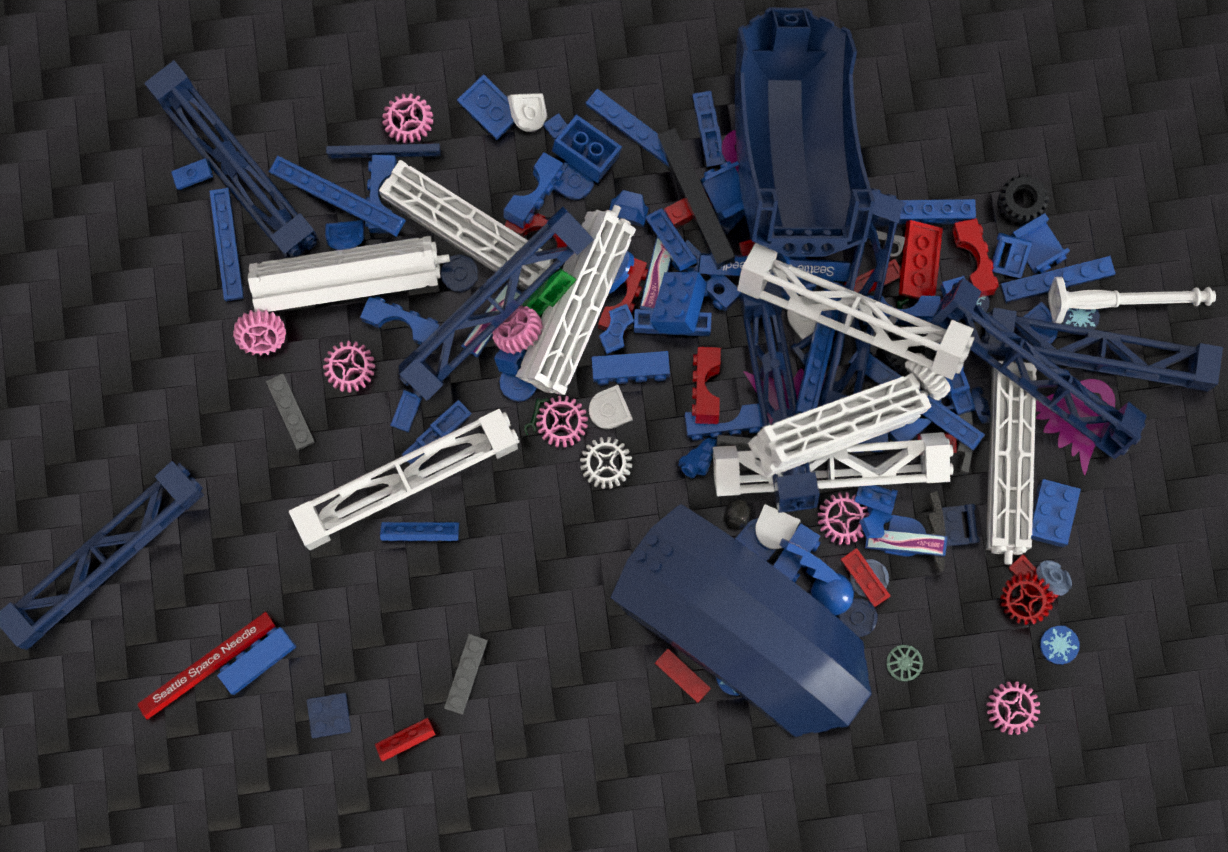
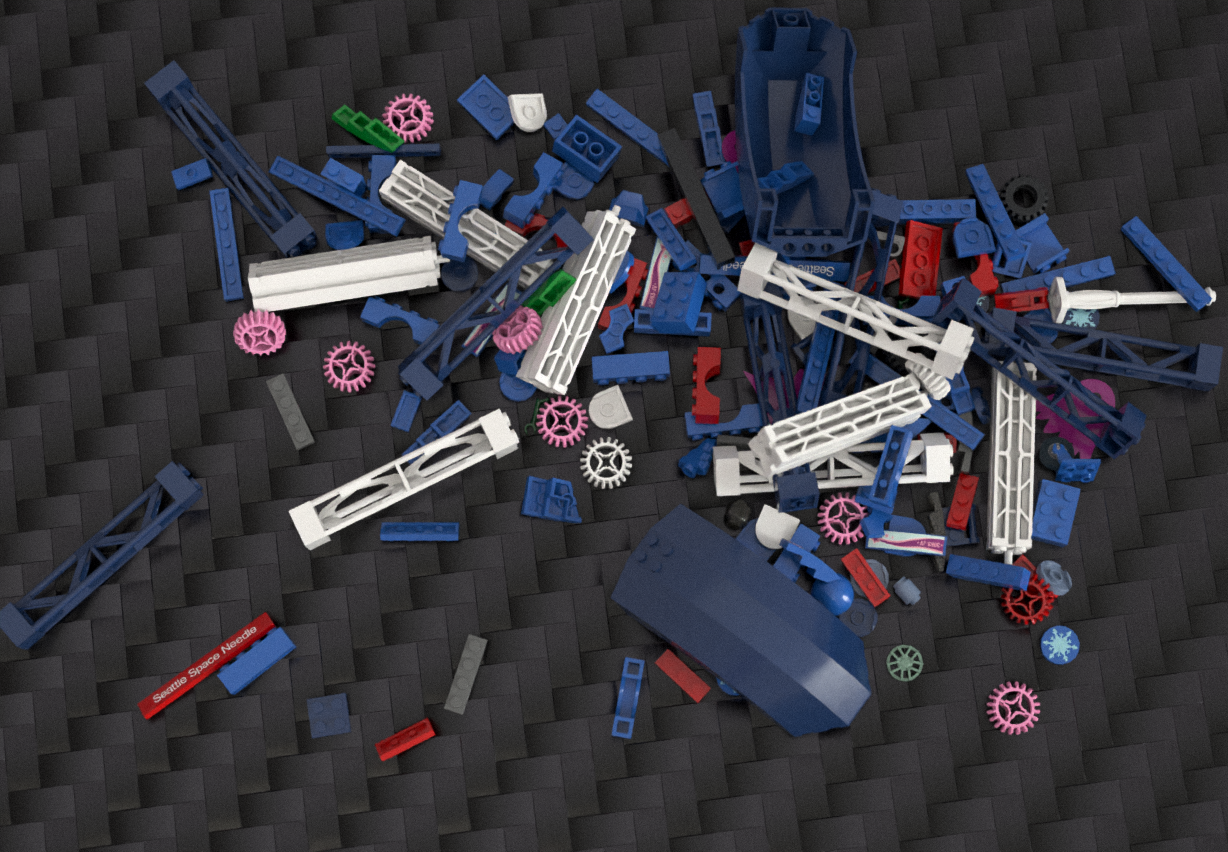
none -> blue panel [321,158,367,197]
none -> green slope [331,105,404,153]
none -> blue arch [438,180,483,262]
none -> blue slope [480,169,514,210]
none -> blue slope [521,476,582,524]
none -> blue arch [612,657,645,739]
none -> blue slope [757,161,814,194]
none -> blue slope [794,73,824,136]
none -> blue brick [868,425,914,508]
none -> sand blue brick [893,577,921,606]
none -> red plate [946,473,979,531]
none -> blue brick [946,554,1031,591]
none -> blue tile [953,218,996,258]
none -> blue plate [965,164,1026,262]
none -> red plate [994,287,1049,312]
none -> blue plate [1039,437,1101,482]
none -> blue plate [1121,216,1212,312]

